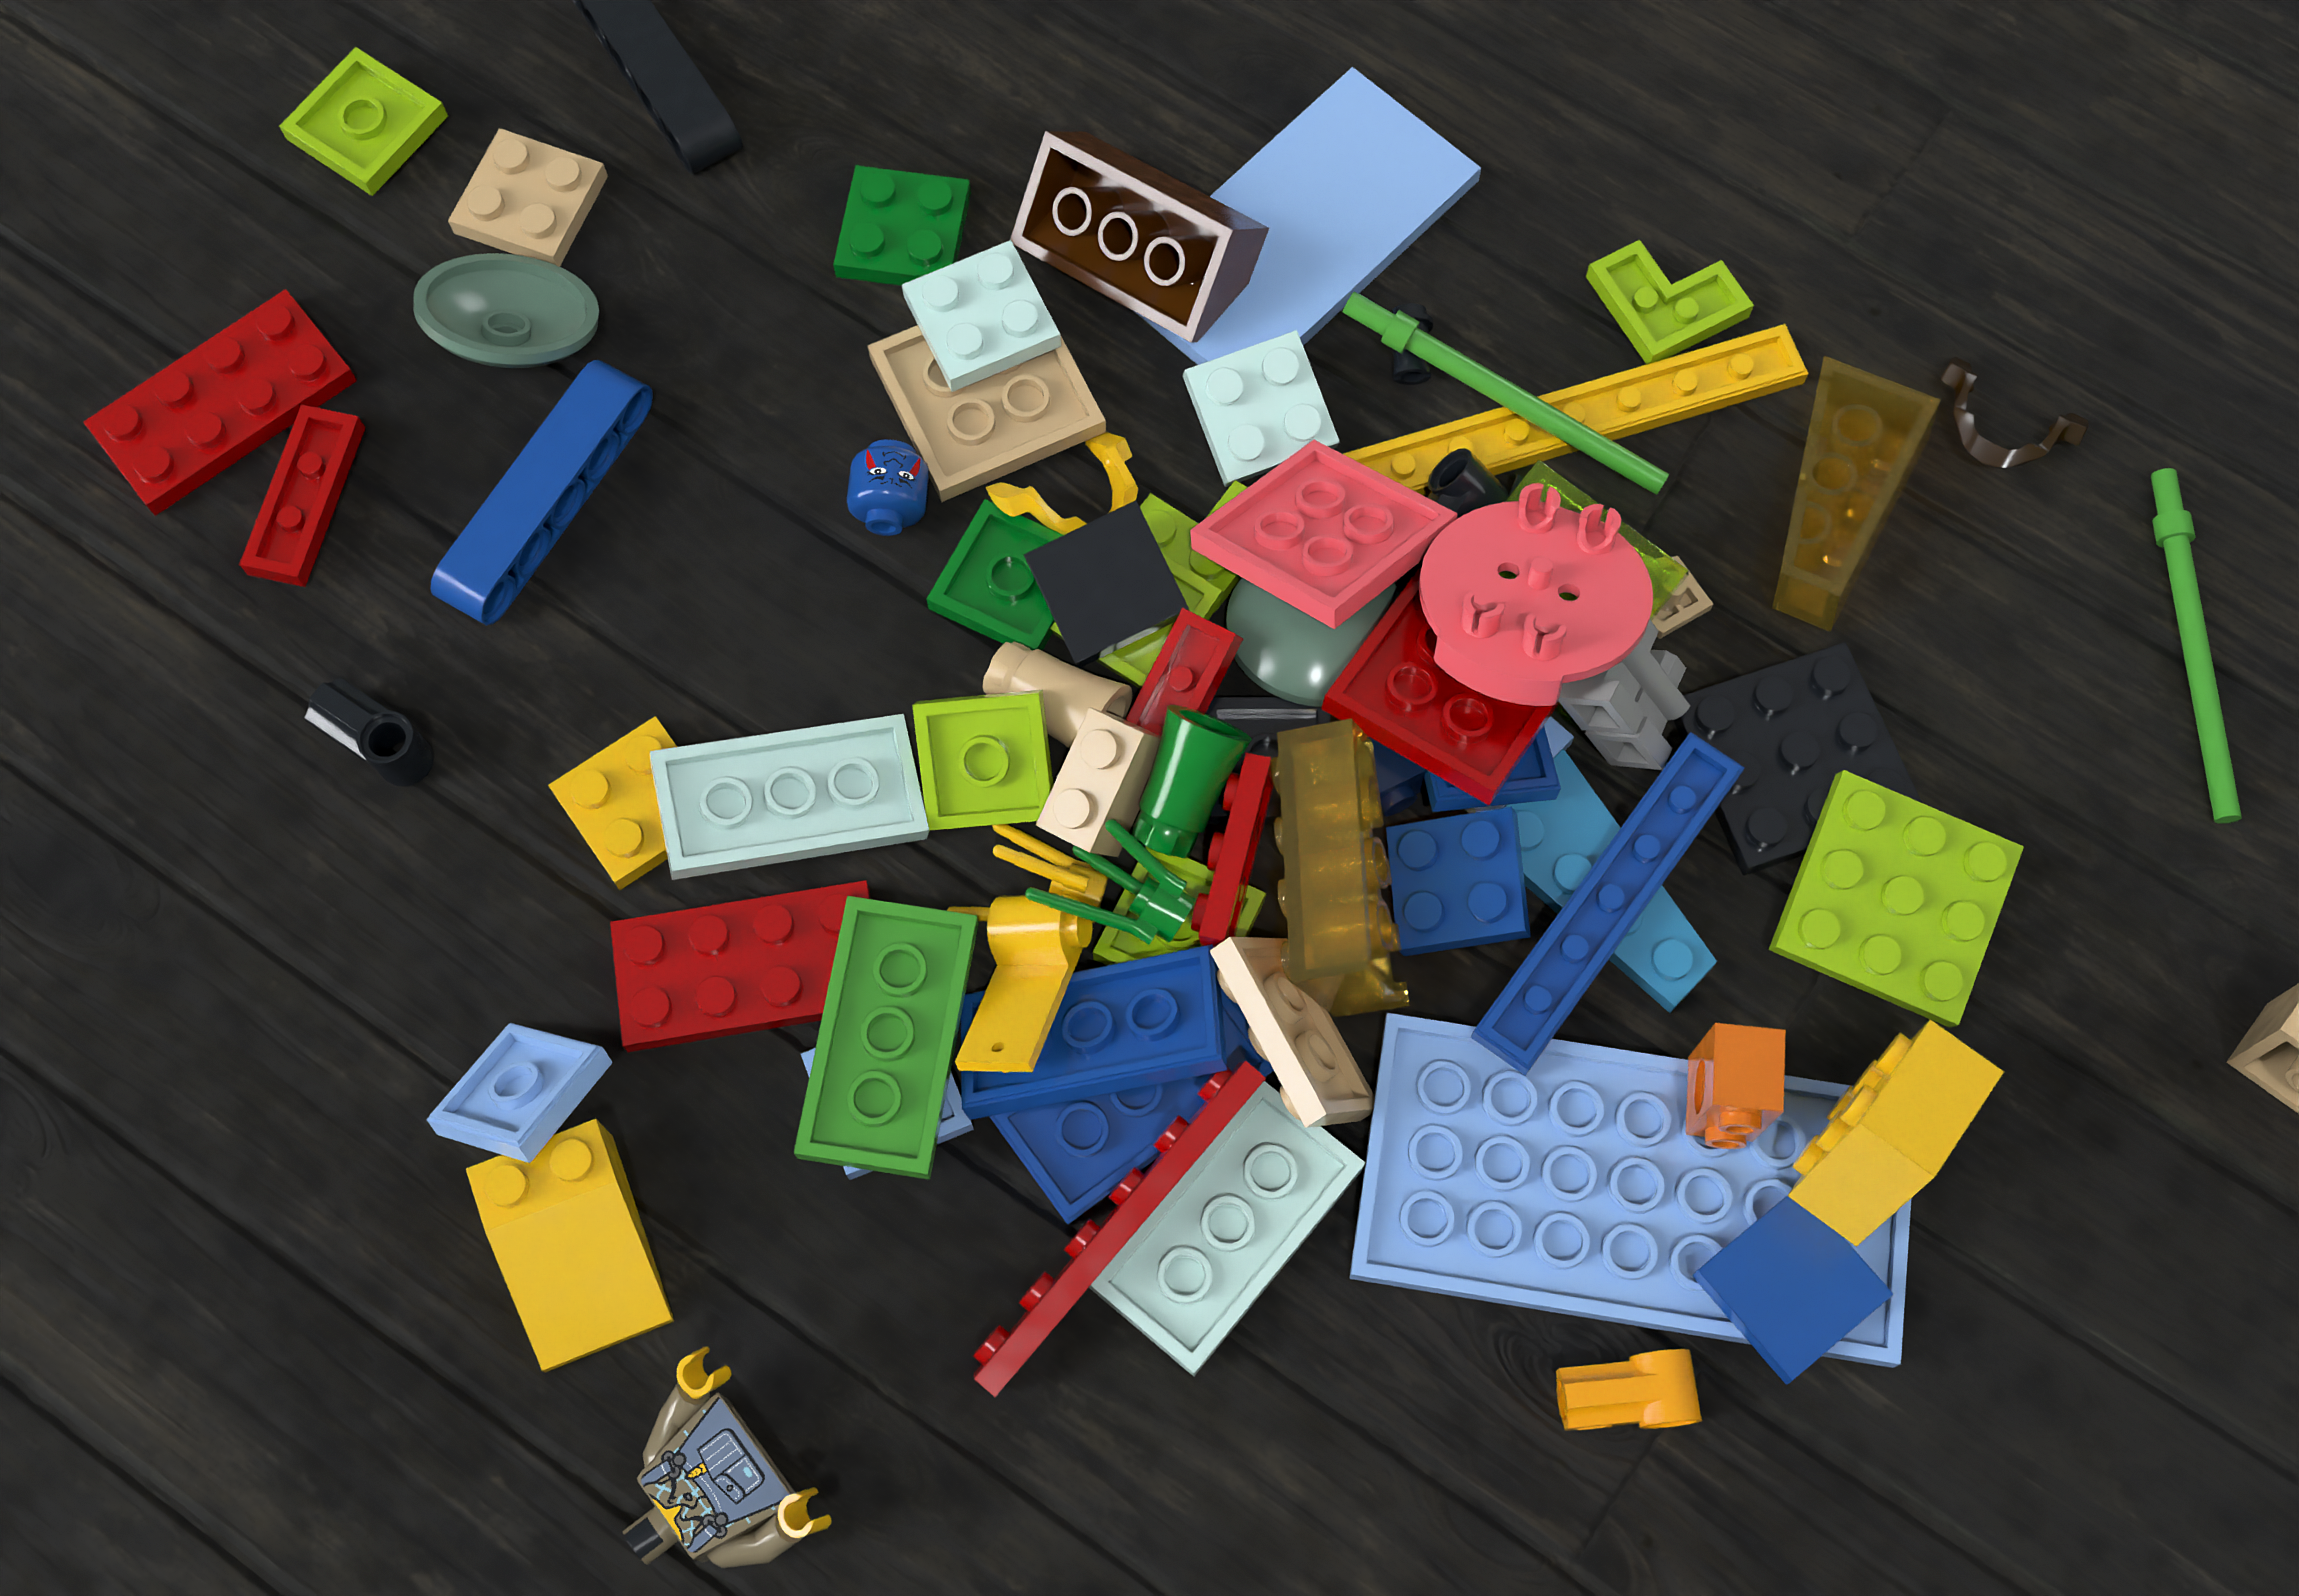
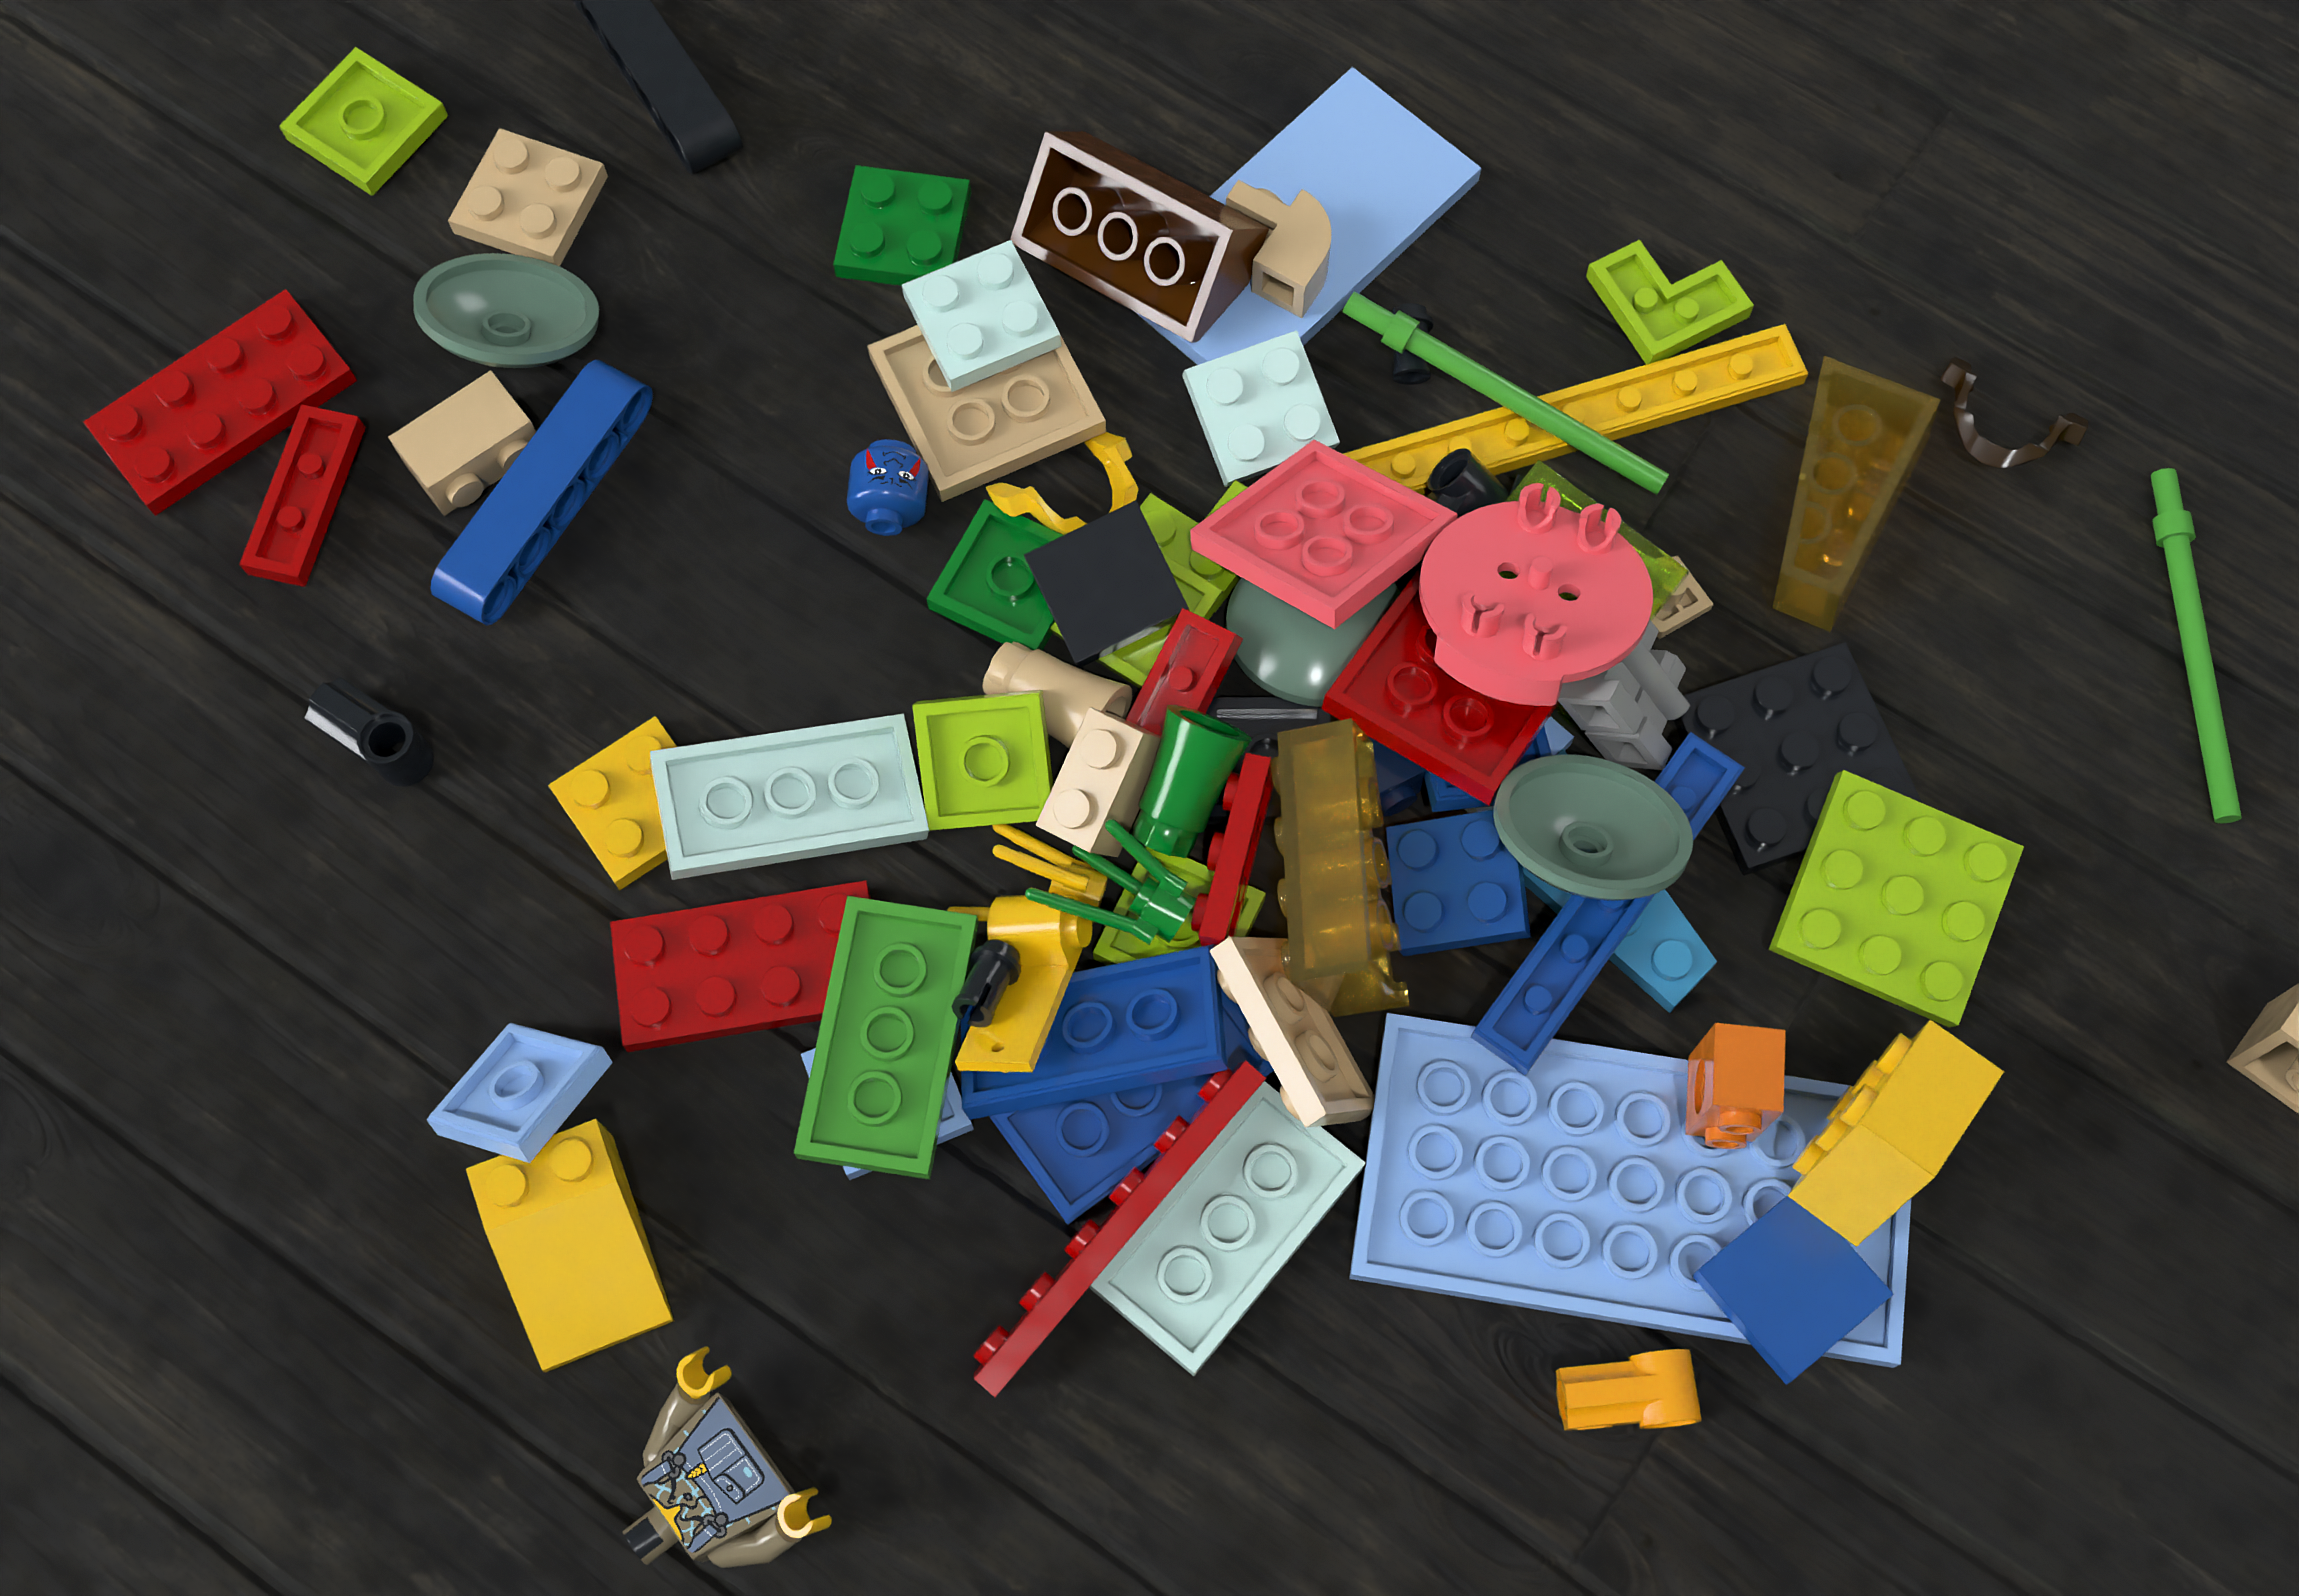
none -> tan brick [388,370,536,516]
none -> black pin [952,940,1021,1027]
none -> tan brick [1226,180,1332,318]
none -> sand green dish [1493,755,1693,901]

